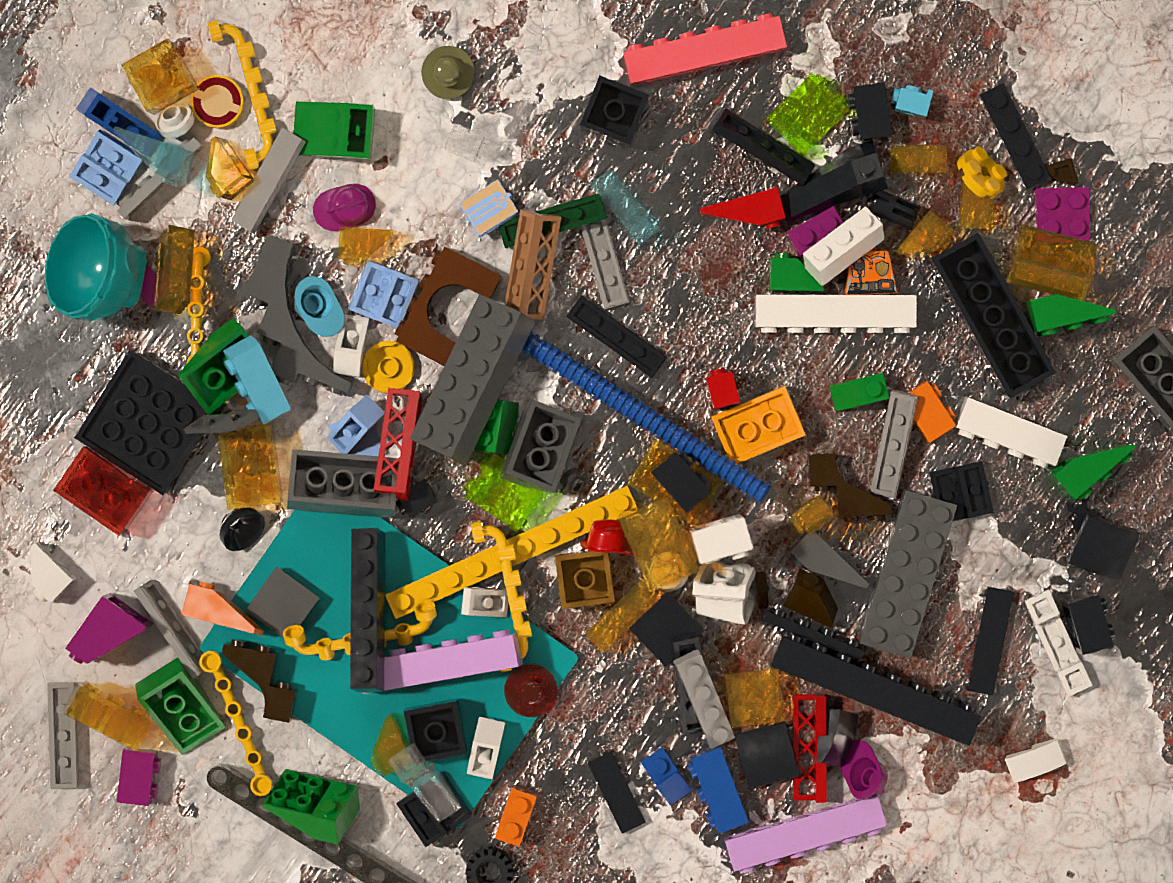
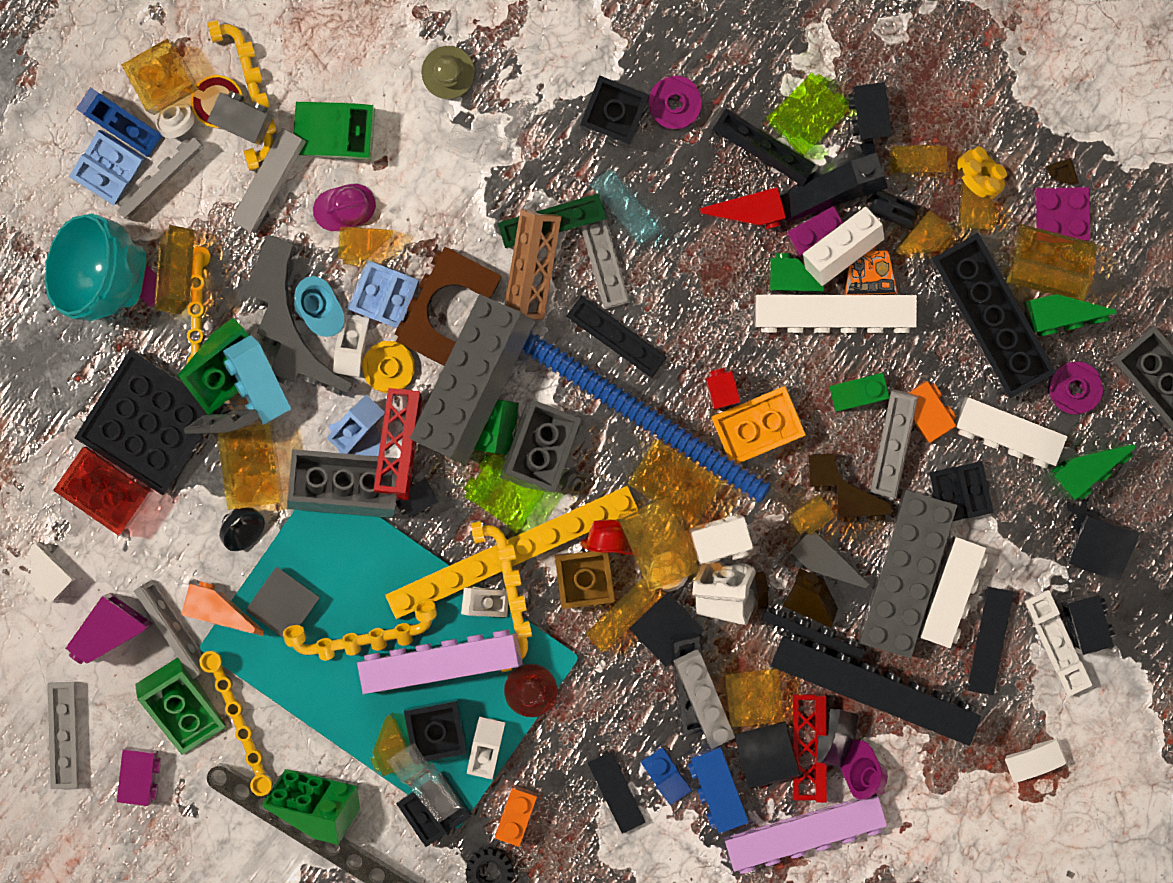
clear yellow brick [62,681,152,752] -> none
clear light blue slope [113,126,195,187] -> none
clear yellow slope [206,136,255,201] -> none
dark brown arch [222,639,298,723] -> none
black brick [350,528,385,693] -> none
piece [459,179,520,238] -> none
coral brick [623,13,787,86] -> none
black brick [651,451,711,513] -> none
medium azure brick [890,85,933,119] -> none
black plate [979,83,1051,190] -> none
none -> dark grey brick [207,90,274,145]
none -> magenta plate [648,76,702,130]
none -> white brick [918,536,988,648]
none -> magenta plate [1048,362,1103,415]

